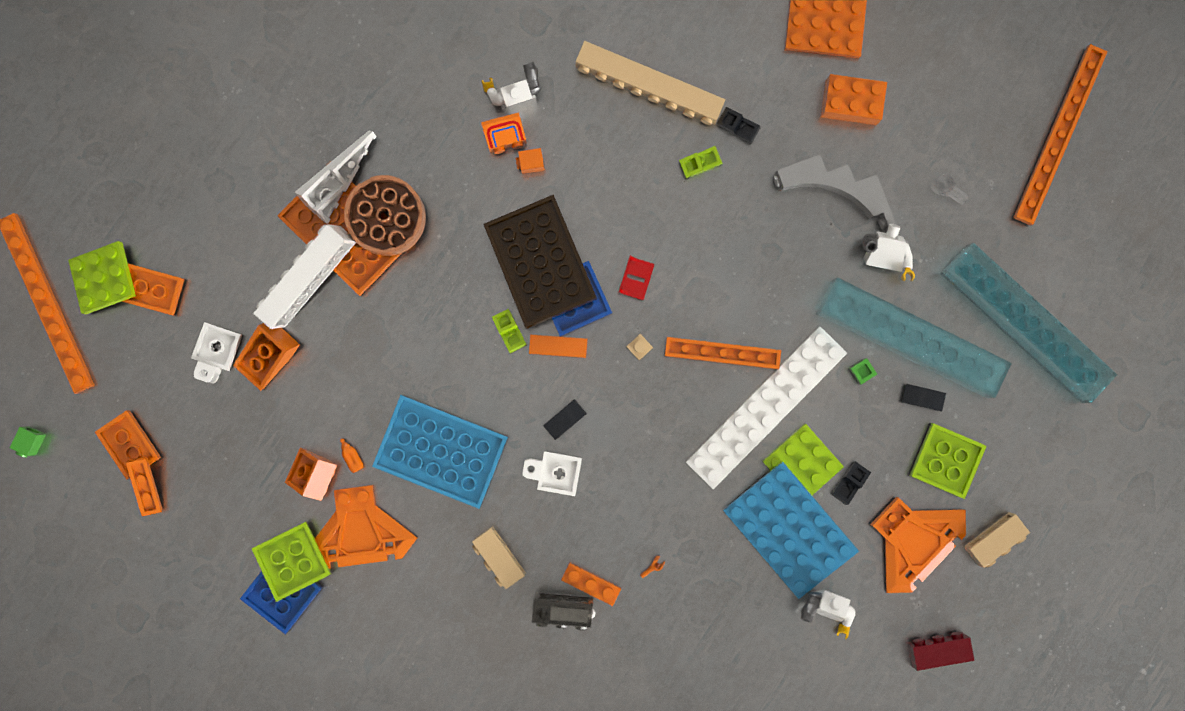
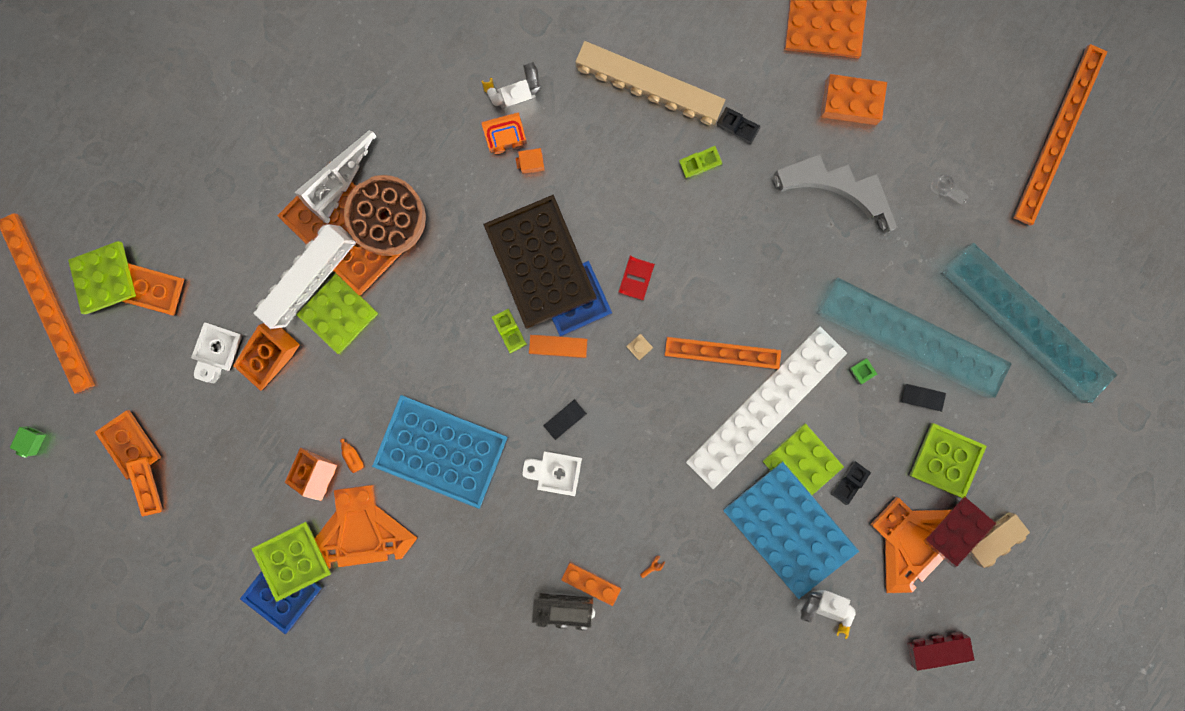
tan brick [472,526,526,589] -> none
white torso [863,224,915,281] -> none
none -> lime plate [297,274,378,354]
none -> dark red brick [924,497,996,568]

